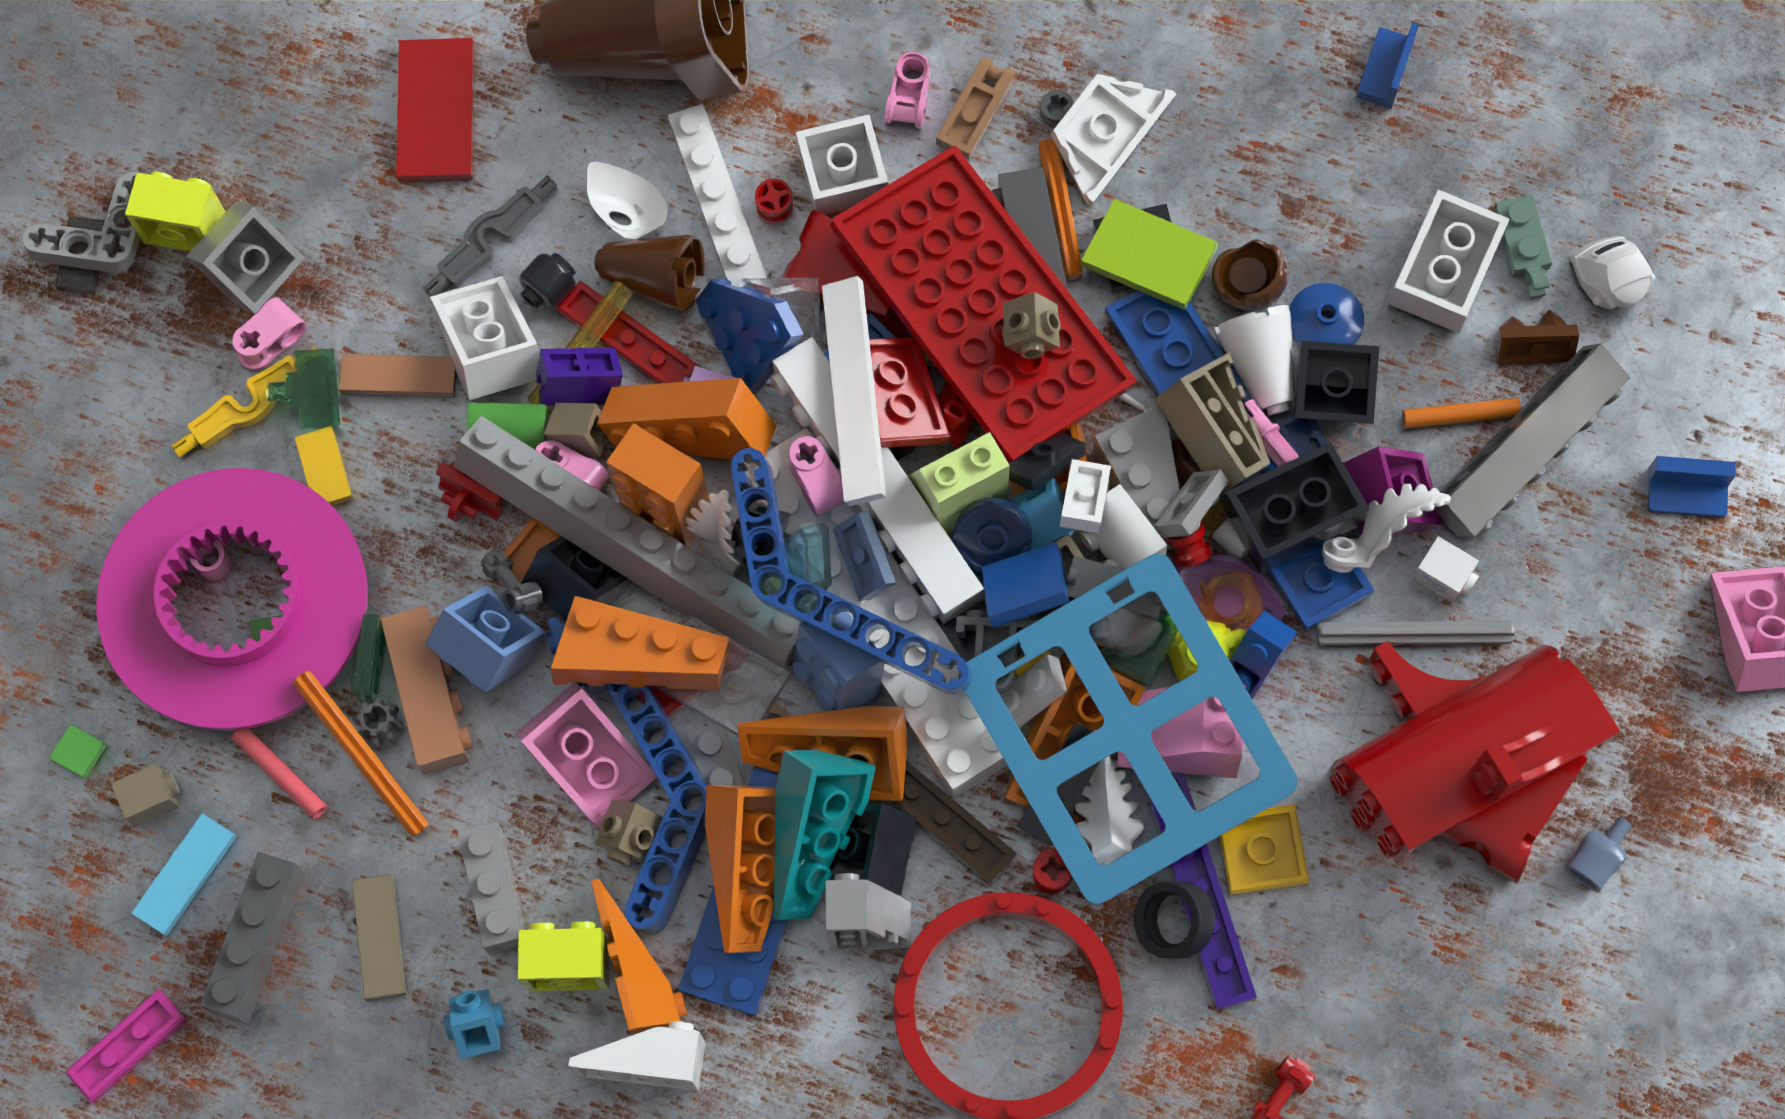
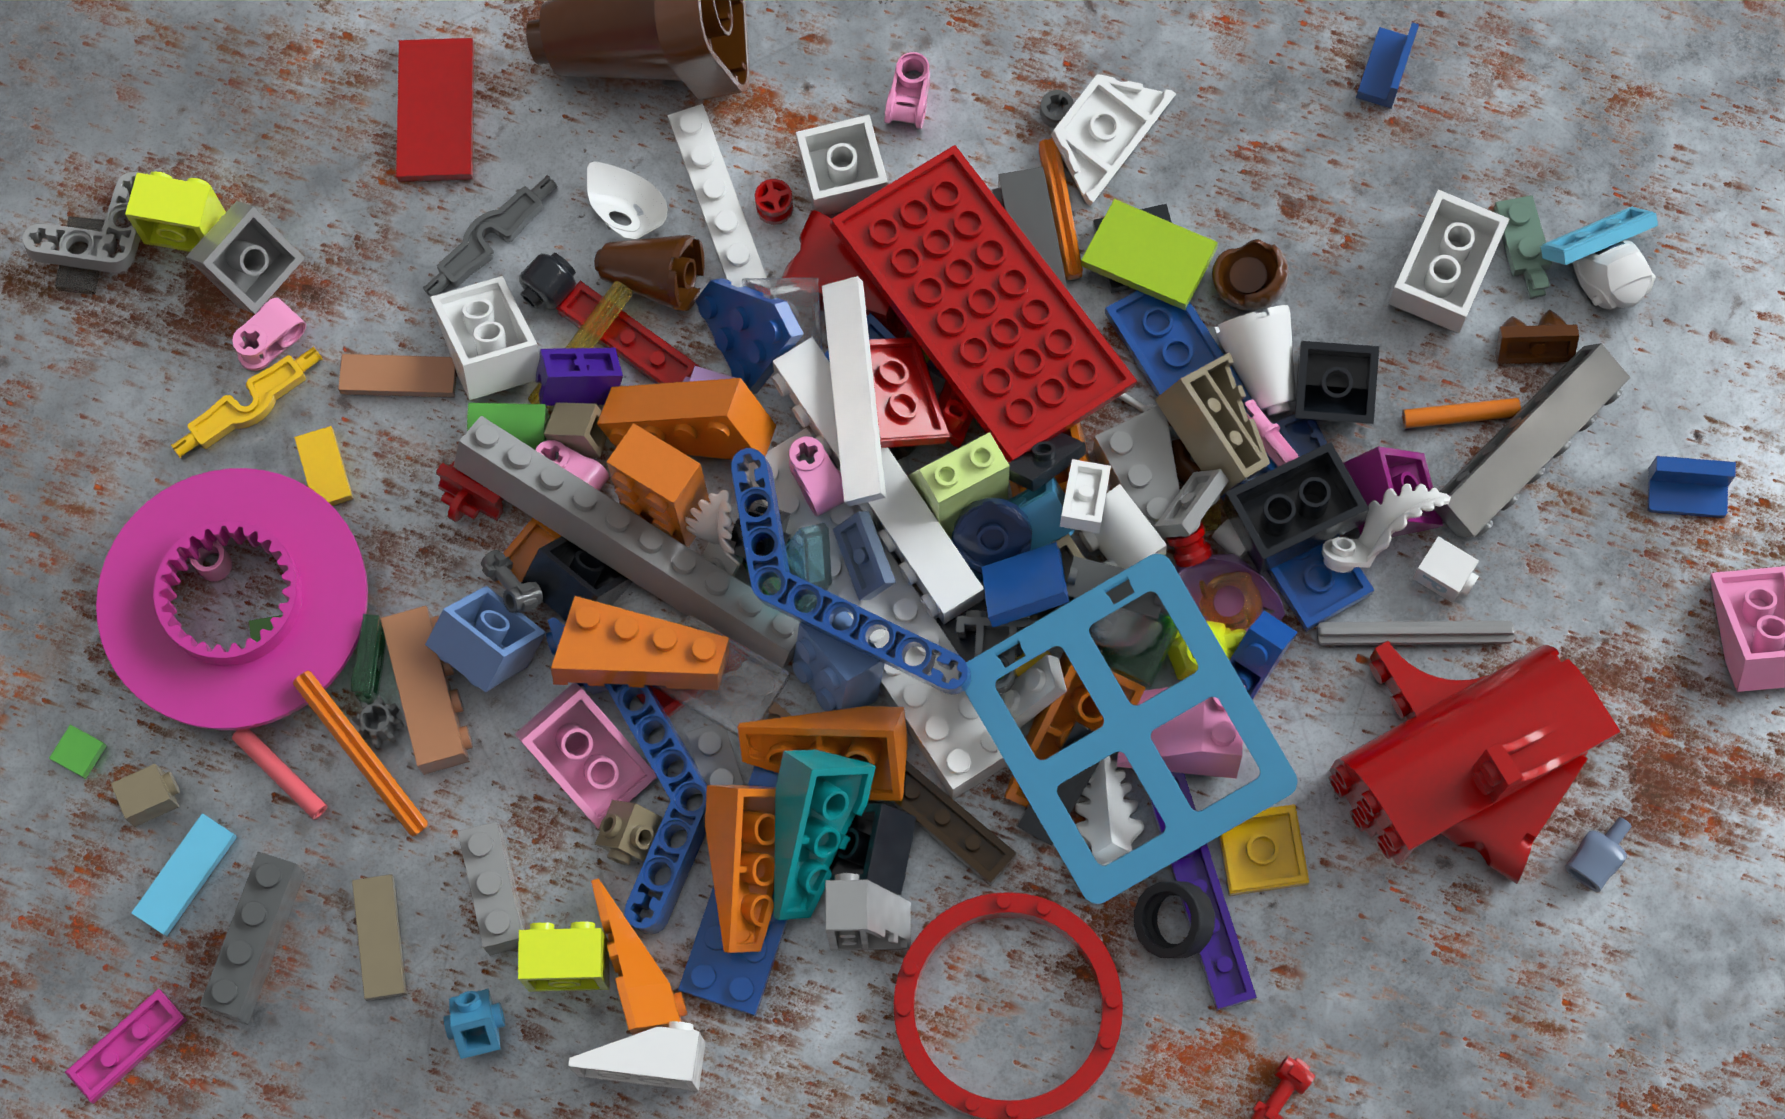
clear green hinge [266,349,340,429] -> none
medium nougat plate [936,57,1017,160] -> none
dark tan brick [1002,292,1061,359] -> none
red wheel [1032,849,1072,894] -> none
blue dish [1289,283,1364,345] -> none
none -> medium azure tile [1540,206,1658,265]

